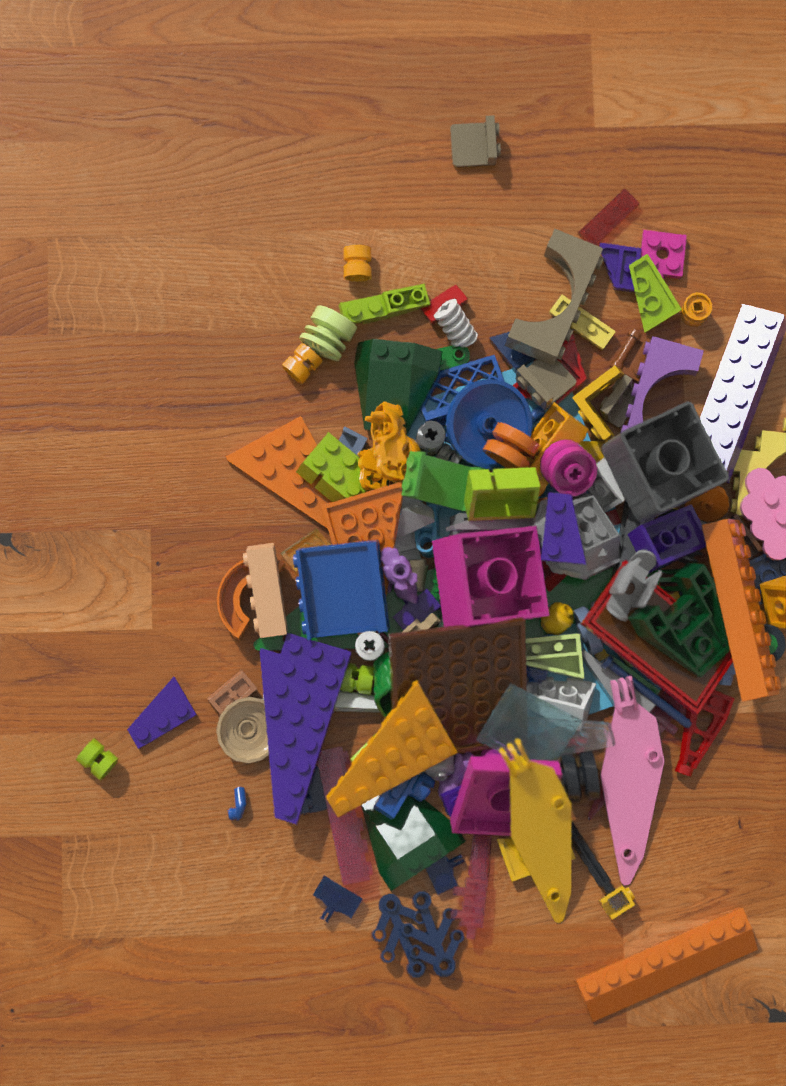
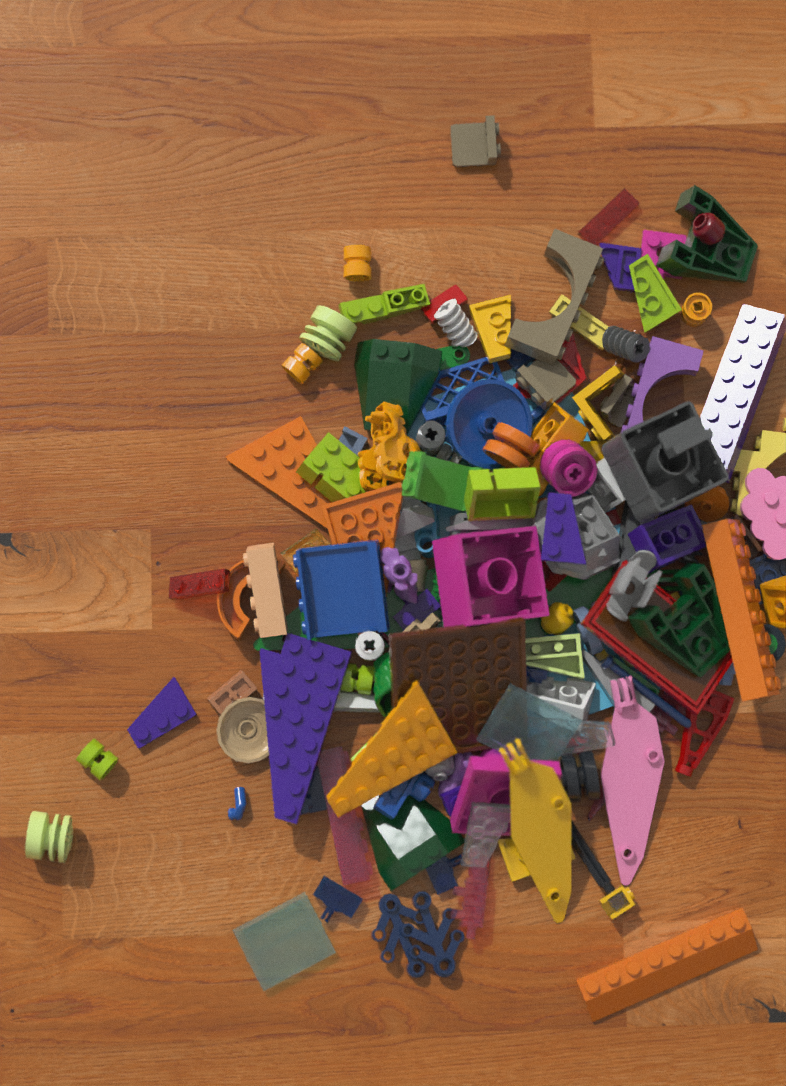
none -> yellowish green wheel [25,811,73,863]
none -> clear red plate [169,568,230,600]
none -> clear light blue piece [232,892,336,991]
none -> clear wing [461,802,511,868]
none -> yellow wing [469,295,511,363]
none -> dark grey piece [602,326,650,362]
none -> dark green wedge [656,185,758,283]
none -> dark grey panel [657,416,715,459]
none -> dark red head [692,213,725,245]

